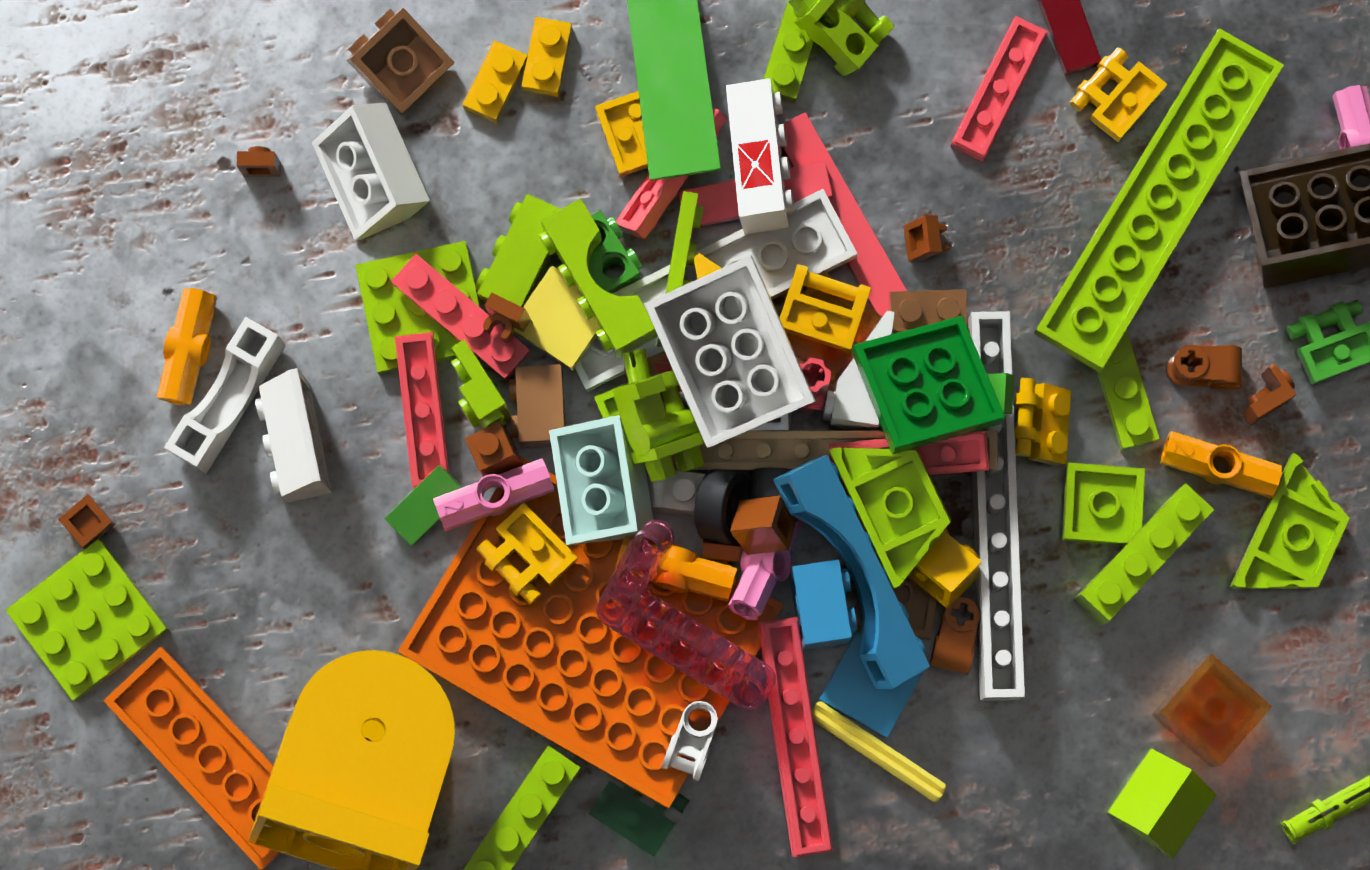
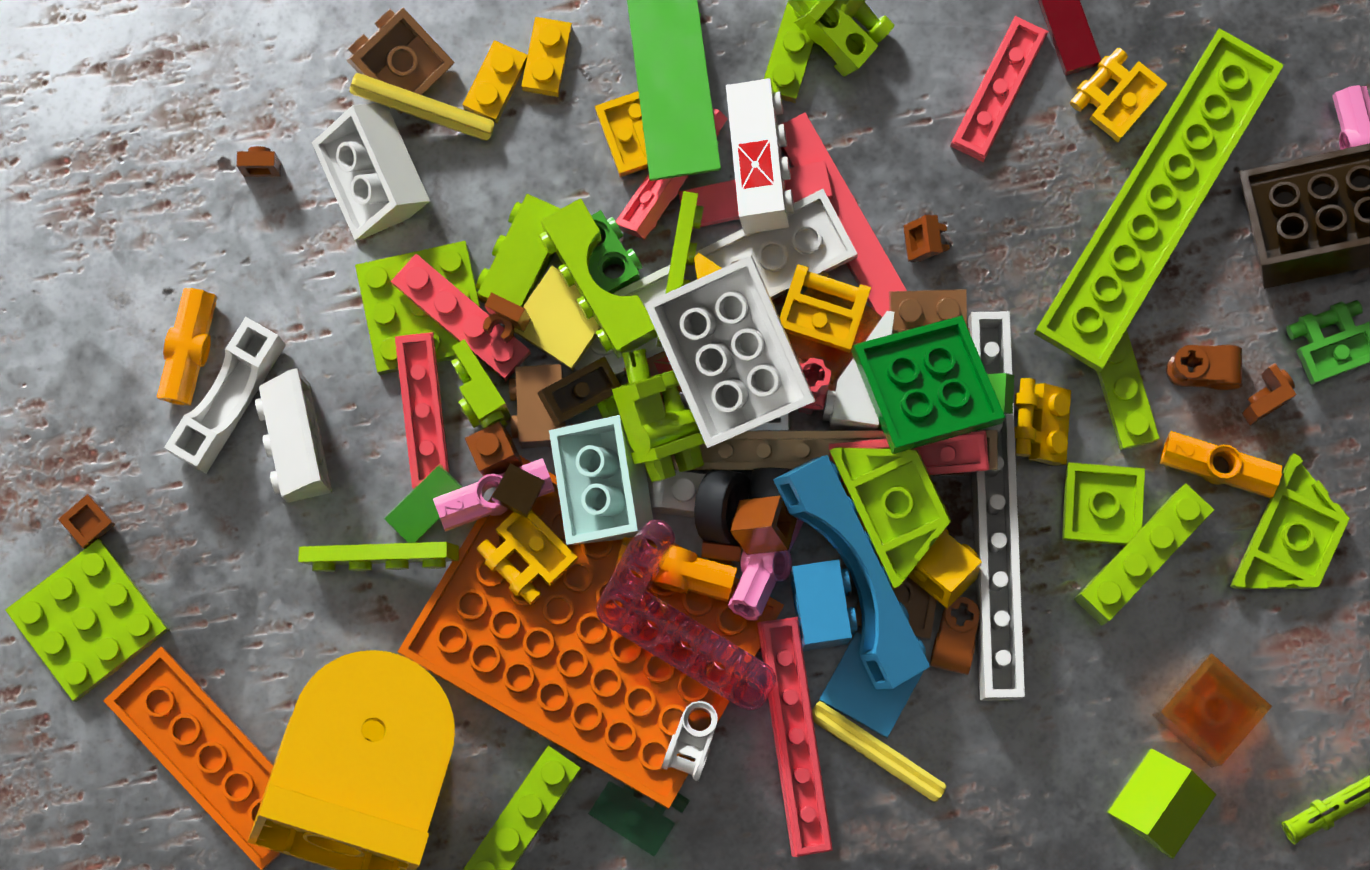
none -> lime plate [298,542,459,572]
none -> light yellow axle [349,73,494,141]
none -> dark brown tile [492,463,545,518]
none -> dark brown plate [537,356,621,427]

